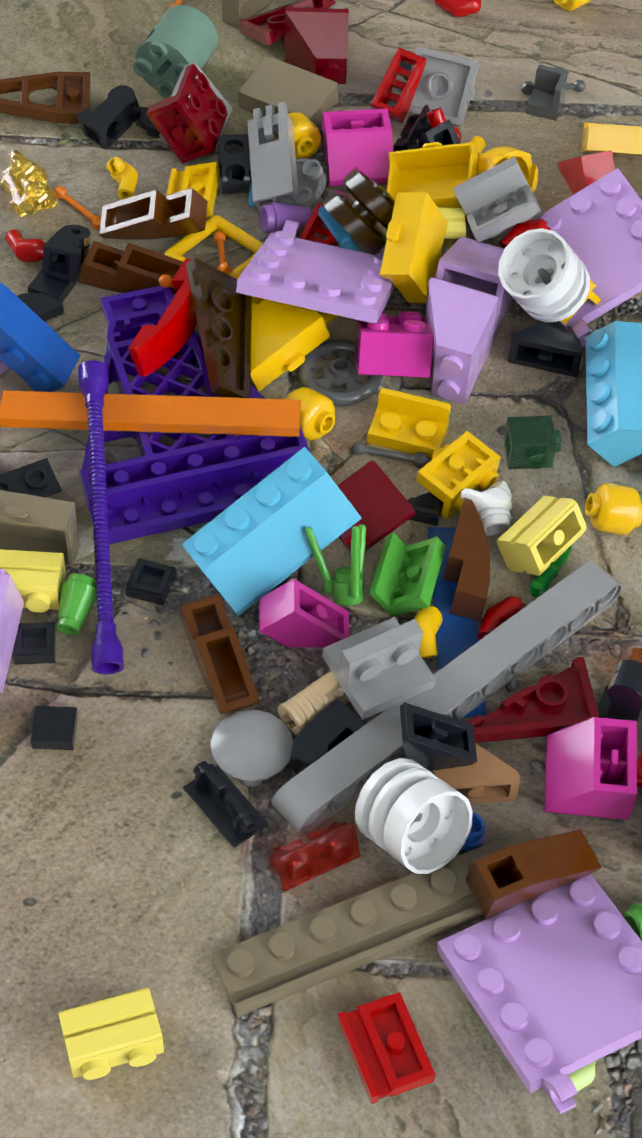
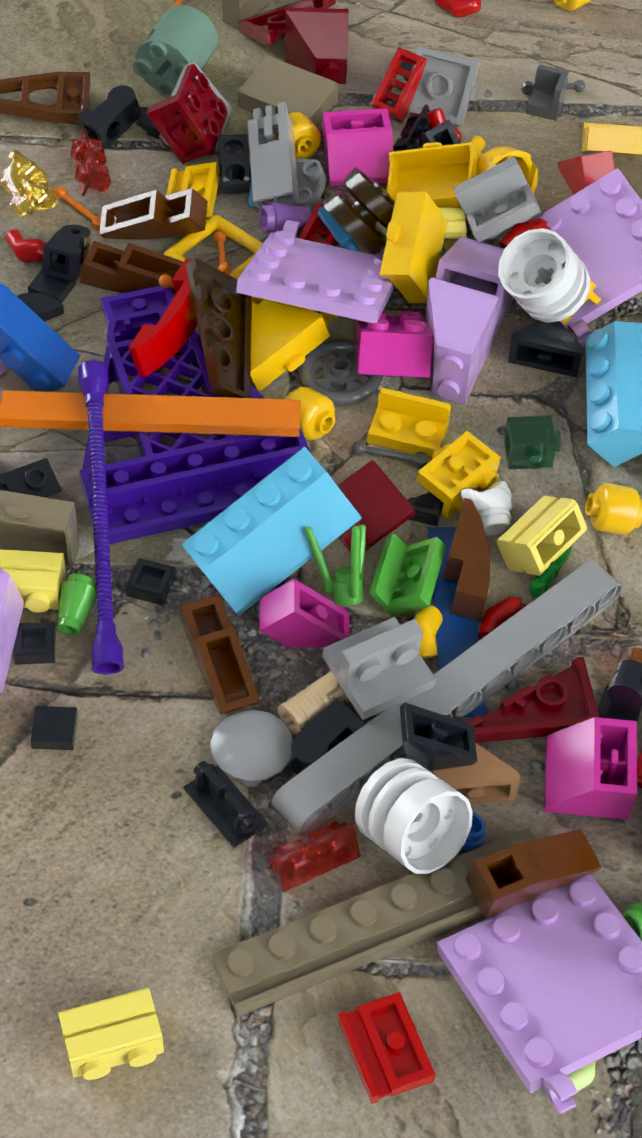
yellow arm [106,157,138,200] -> none
none -> clear red hinge [70,128,111,196]

